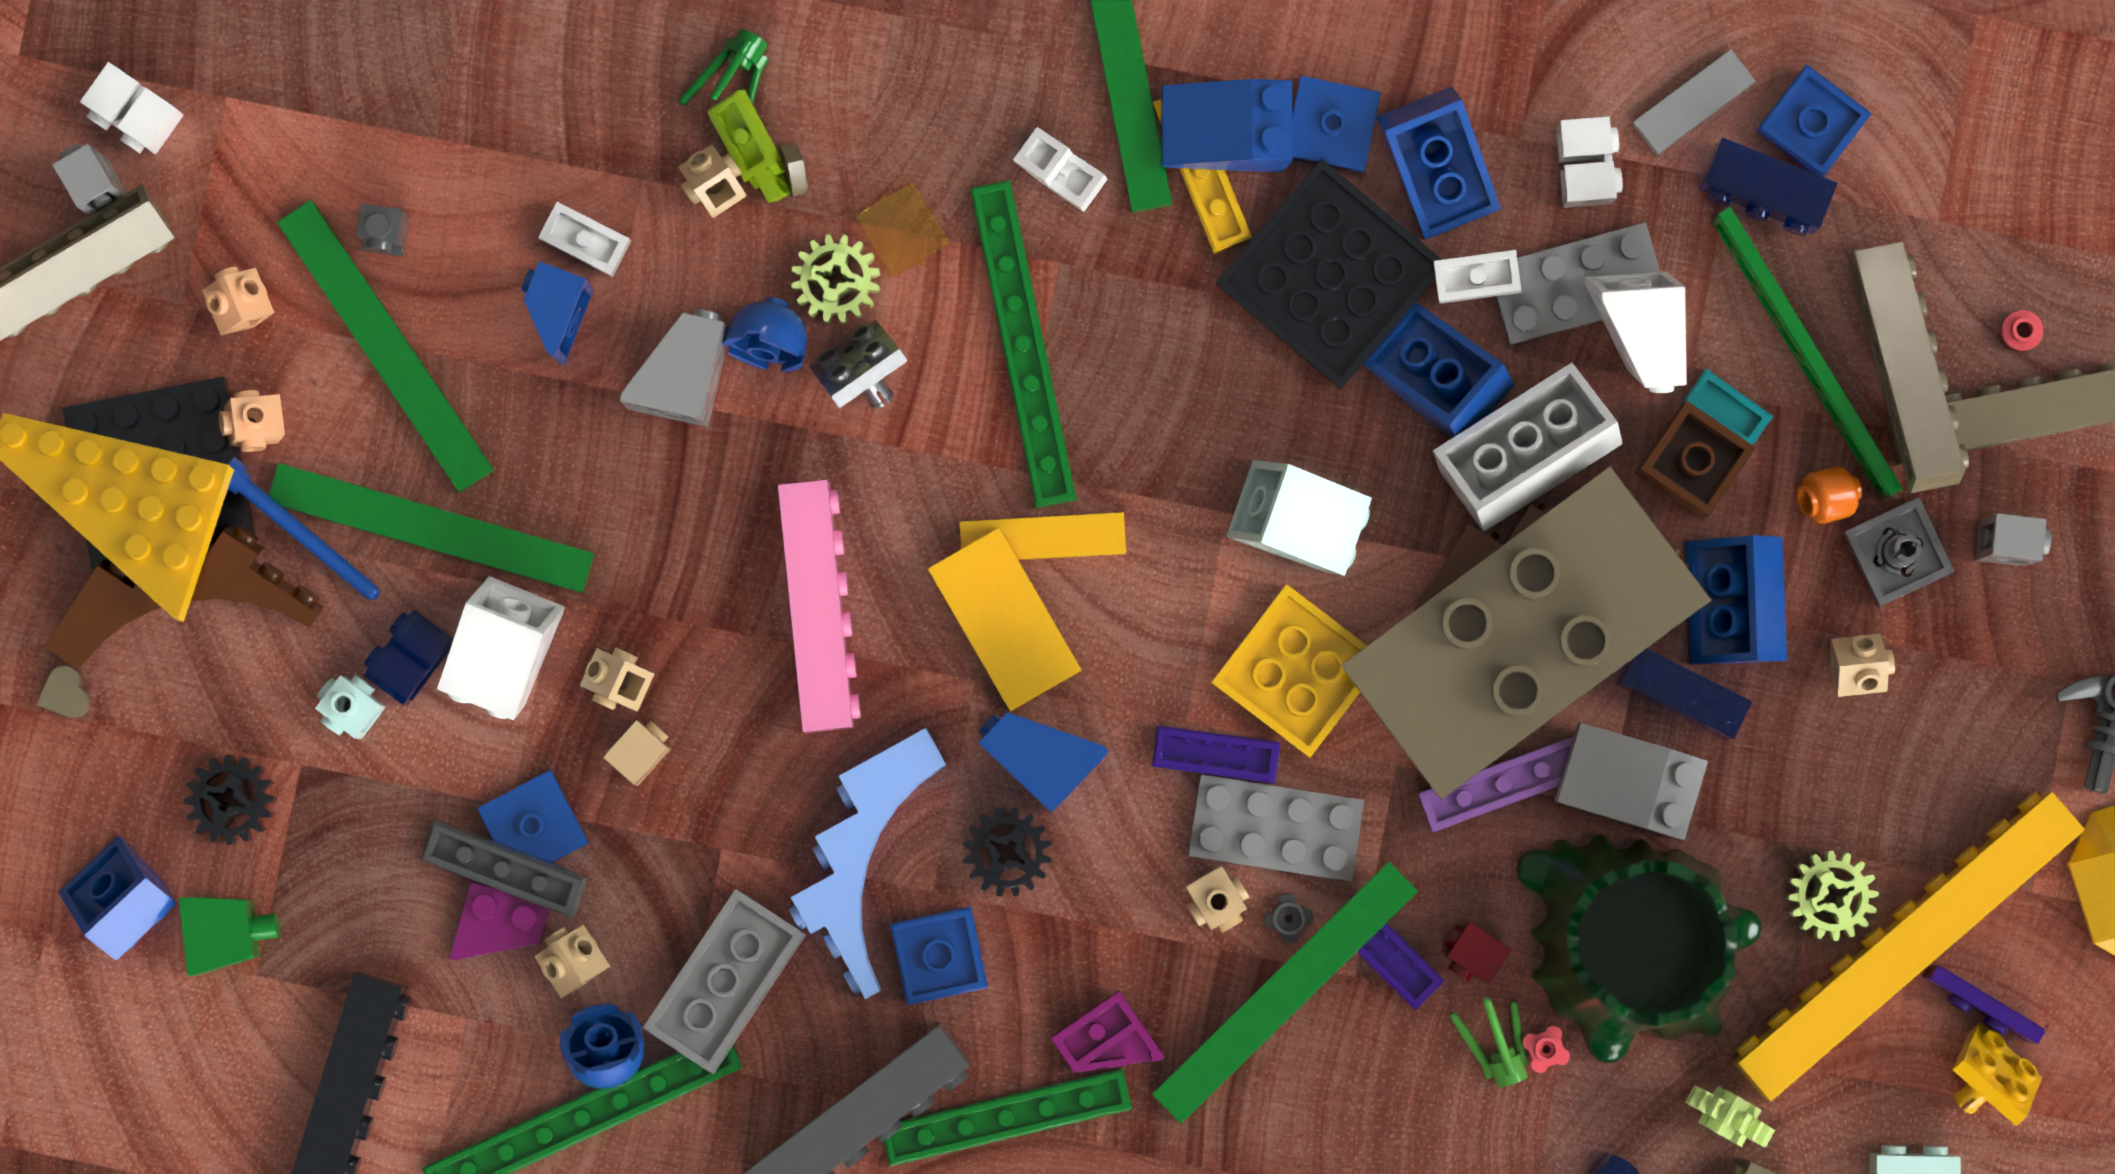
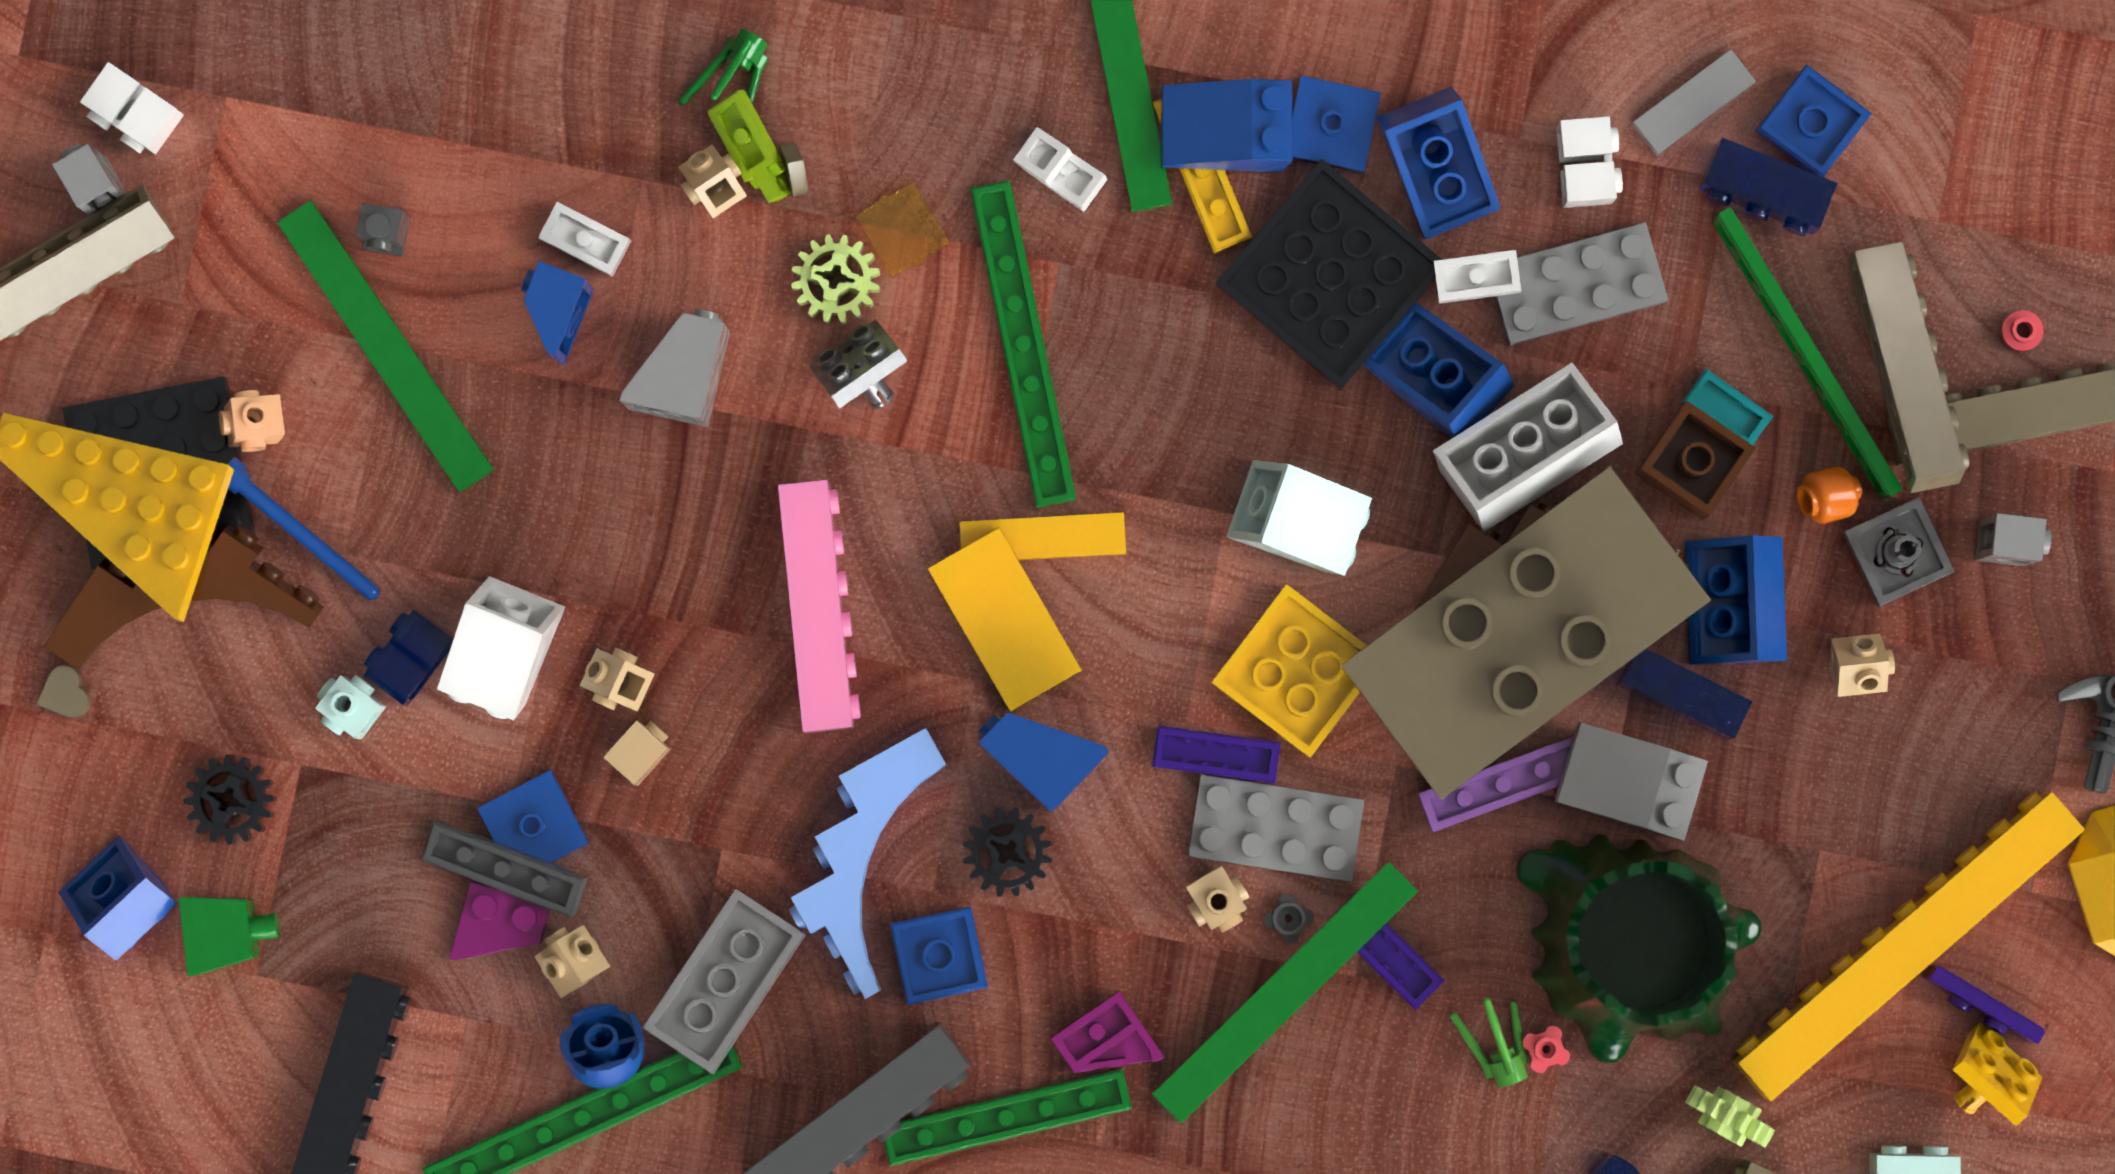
light nougat brick [202,266,274,335] -> none
green tile [269,463,595,593] -> none
blue cylinder [723,297,808,372] -> none
dark red brick [1443,921,1512,984] -> none
white slope [1585,271,1687,393] -> none
yellowish green gear [1785,851,1879,941] -> none

